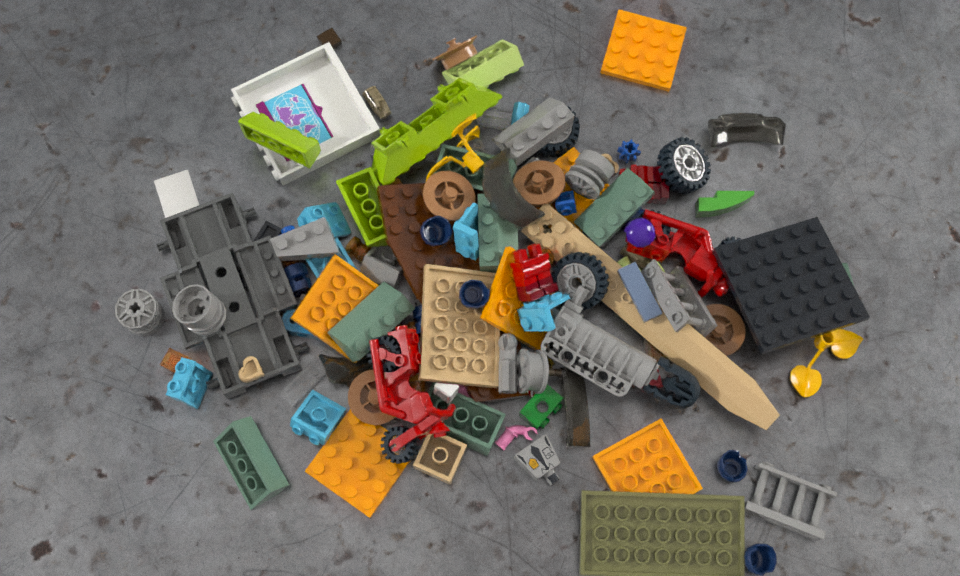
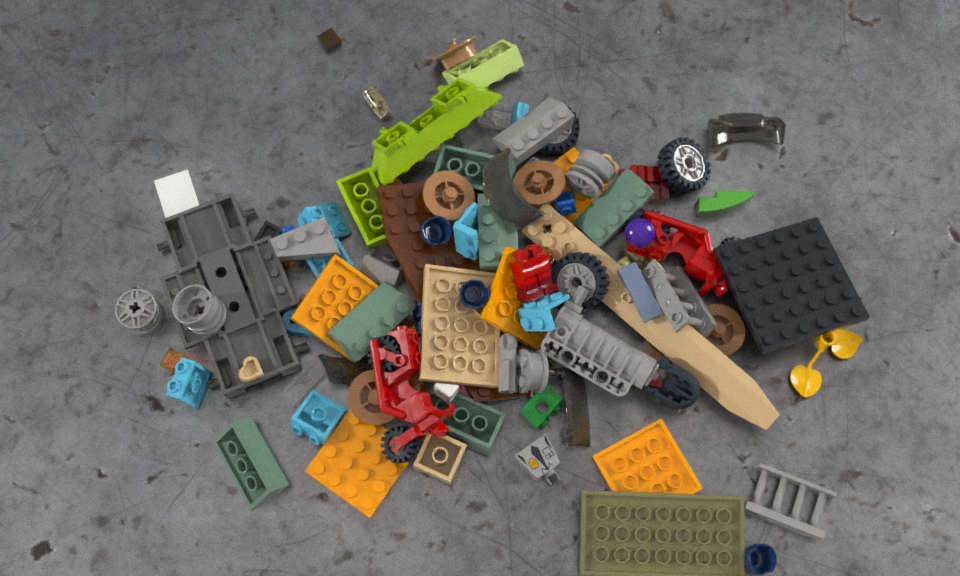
white panel [231,42,381,186] -> none
lime slope [238,112,321,169] -> none
dark blue wheel [284,263,312,298] -> none
clear orange wheel [345,236,371,262] -> none
yellow plant [426,113,485,181] -> none
bright pink piece [494,425,538,451] -> none
light orange plate [600,9,687,92] -> none
blue gear [617,139,641,164] -> none
dark blue hair [717,450,748,483] -> none

